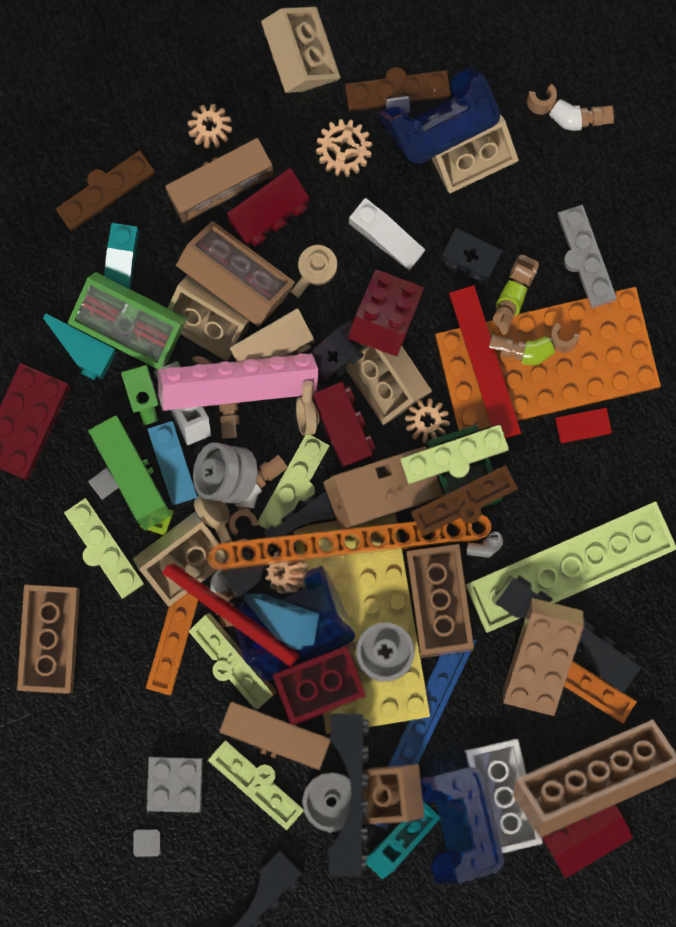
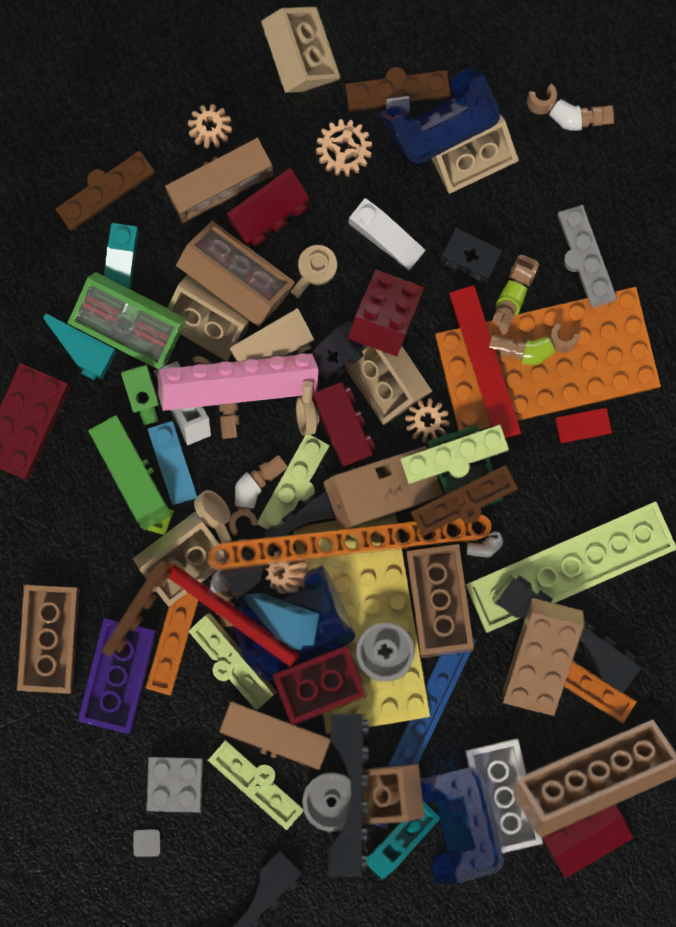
yellowish green hinge [64,498,144,599] -> none
light grey piece [89,468,119,500] -> none
light grey wheel [193,443,258,504] -> none
none -> dark purple brick [78,618,157,734]
none -> reddish brown hinge [101,560,171,657]

